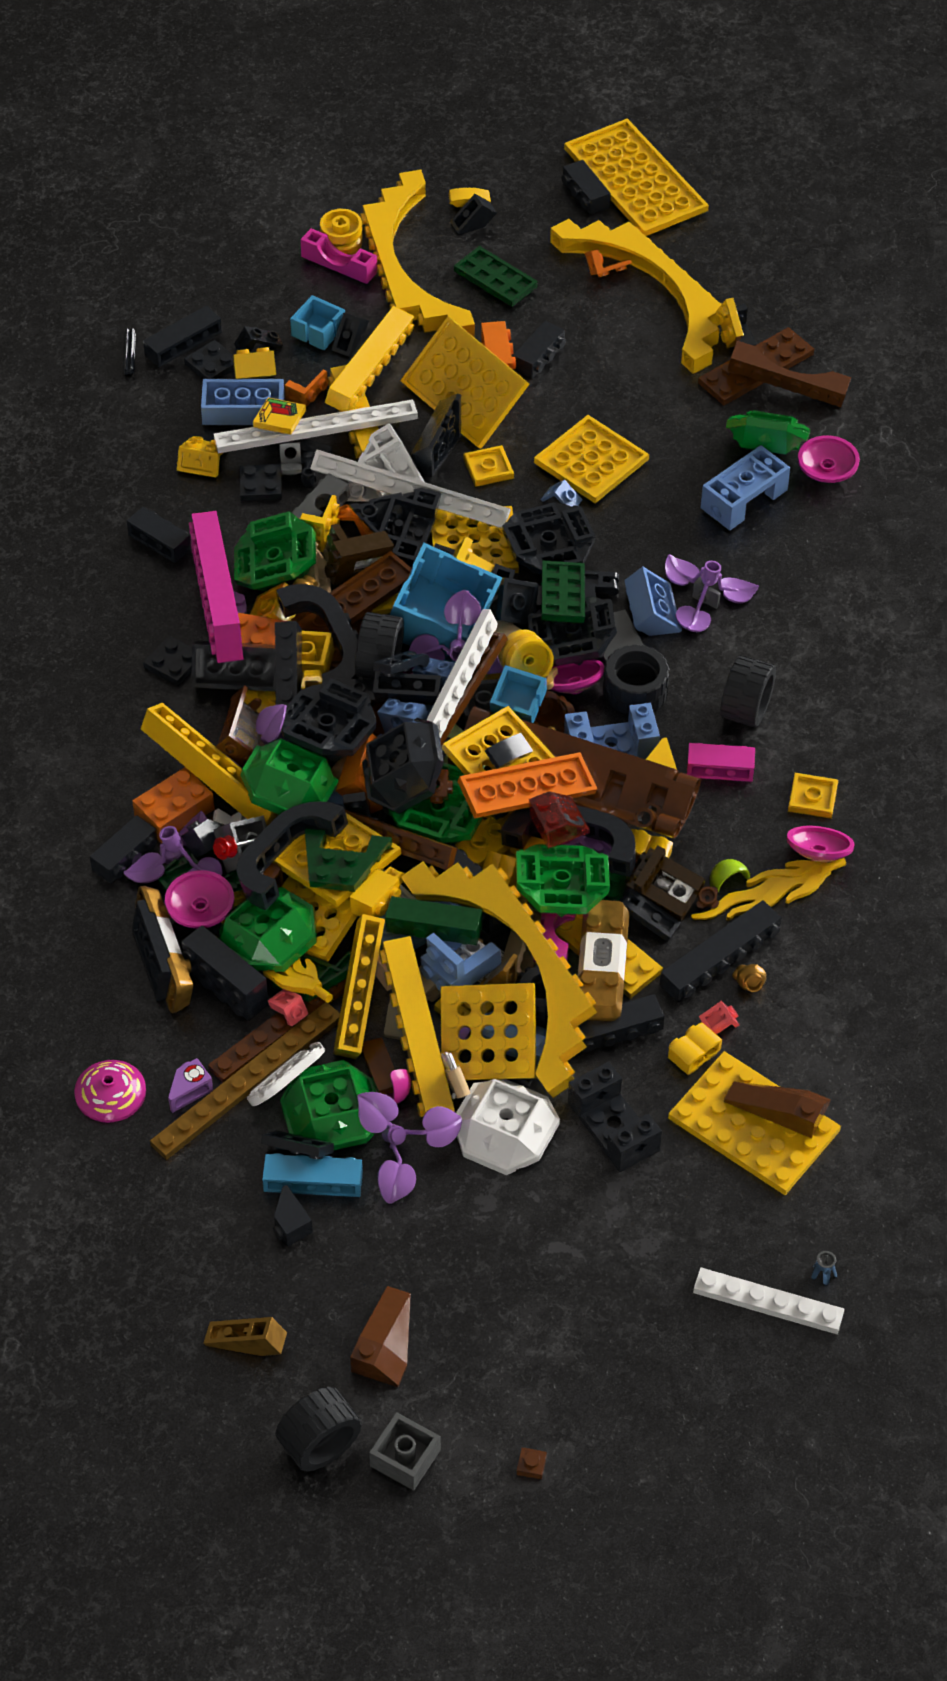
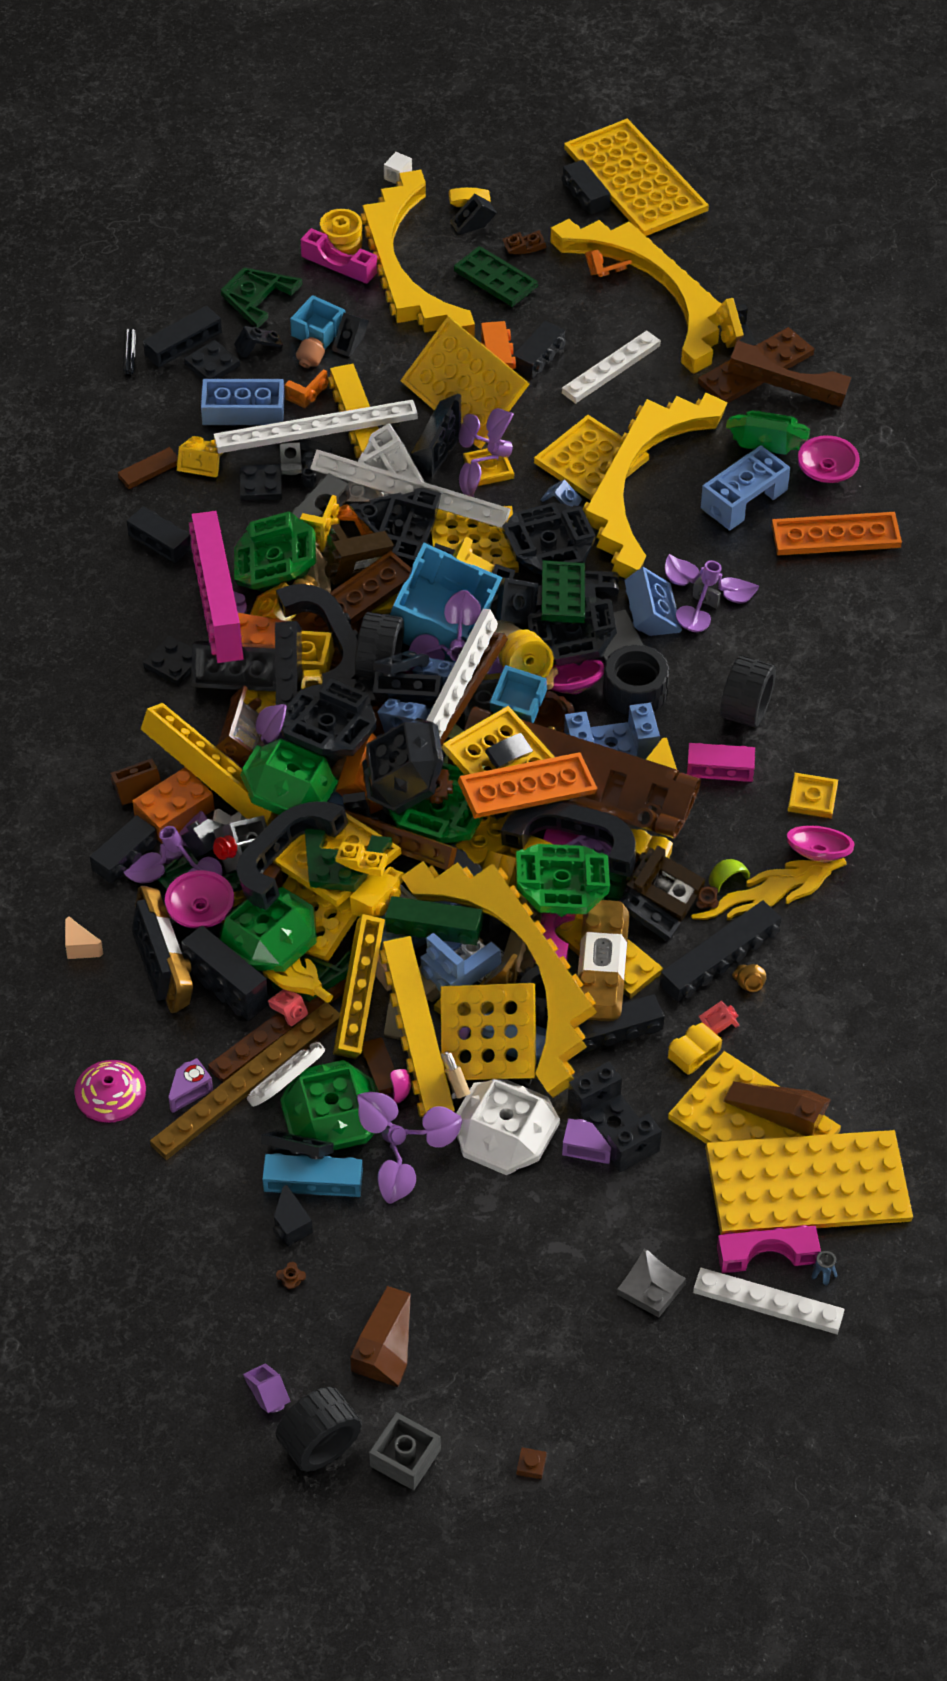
pearl gold slope [203,1317,287,1356] -> none
yellow brick [233,347,276,379] -> none
tile [253,398,306,435] -> none
yellow brick [325,306,414,412] -> none
clear red slope [529,791,590,849] -> none
none -> light nougat slope [65,917,103,959]
none -> reddish brown brick [110,758,161,805]
none -> reddish brown tile [118,447,178,489]
none -> dark green wing [221,268,303,328]
none -> medium lavender slope [243,1363,291,1413]
none -> reddish brown plate [276,1262,306,1289]
none -> nougat head [296,337,325,368]
none -> yellow slope [335,842,388,877]
none -> white brick [384,152,412,184]
none -> medium lavender plant [459,408,514,497]
none -> reddish brown slope [503,230,547,254]
none -> white plate [562,330,661,404]
none -> medium lavender slope [562,1118,611,1164]
none -> yellow arch [583,393,727,579]
none -> flat silver plate [617,1248,686,1317]
none -> yellow plate [705,1130,913,1235]
none -> dark pink arch [717,1225,821,1273]
none -> orange plate [771,512,902,555]

